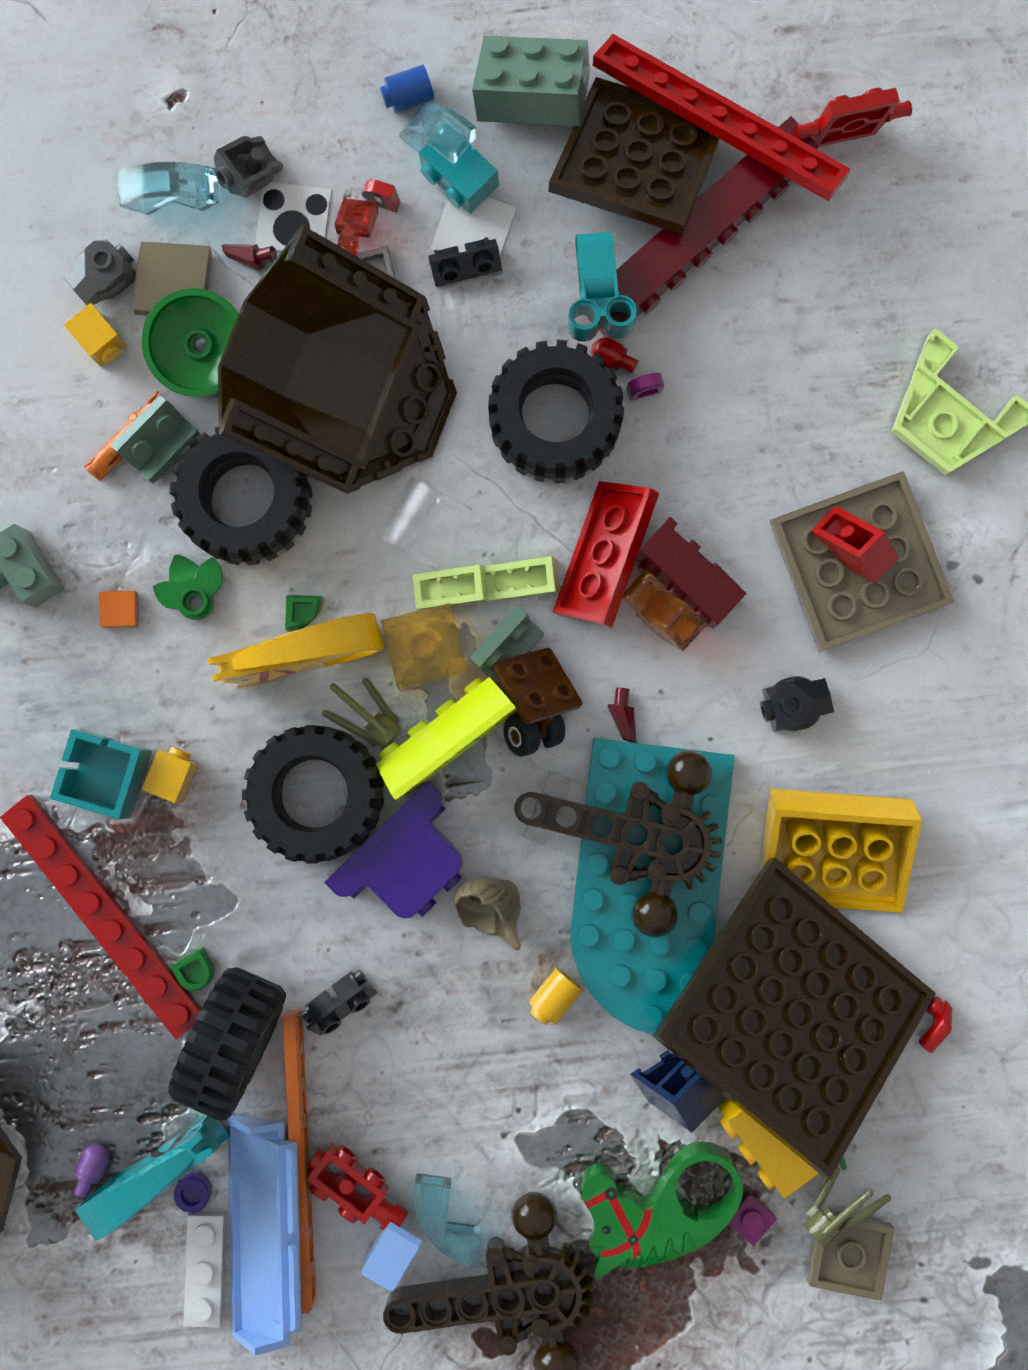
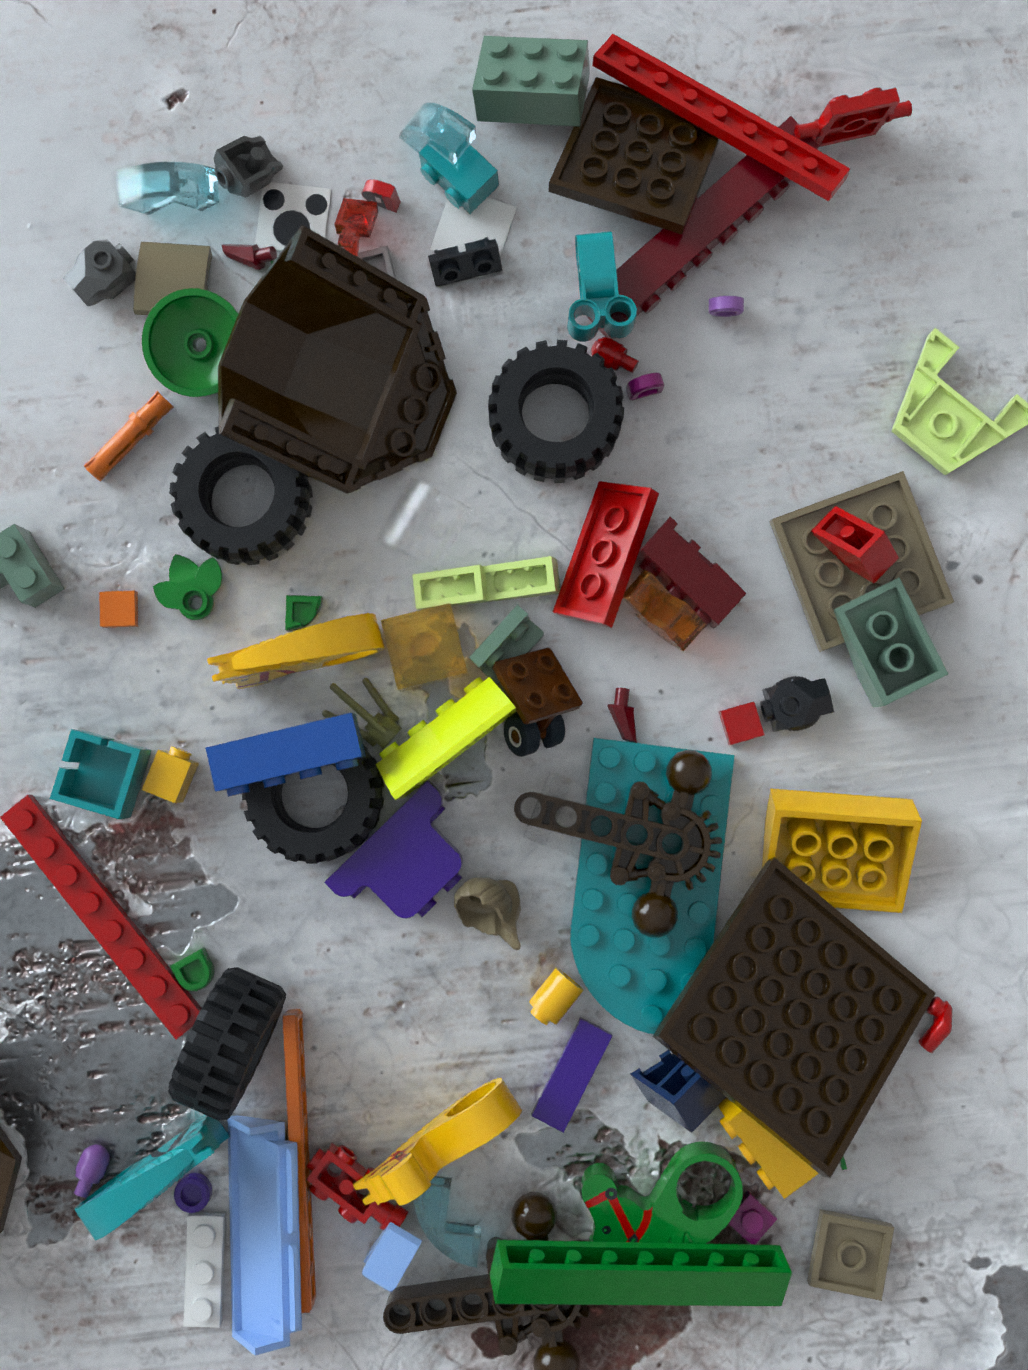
yellow brick [64,303,127,367] -> none
sand green bracket [111,395,200,483] -> none
black hinge [301,969,378,1036] -> none
blue brick [380,64,435,113] -> none
olive plant [804,1167,891,1248] -> none
none -> blue brick [205,713,366,797]
none -> yellow animal [353,1078,522,1206]
none -> green brick [490,1240,792,1306]
none -> dark purple tile [531,1017,613,1133]
none -> medium lavender tile [709,296,744,317]
none -> red tile [719,701,764,745]
none -> sand green slope [834,578,948,708]

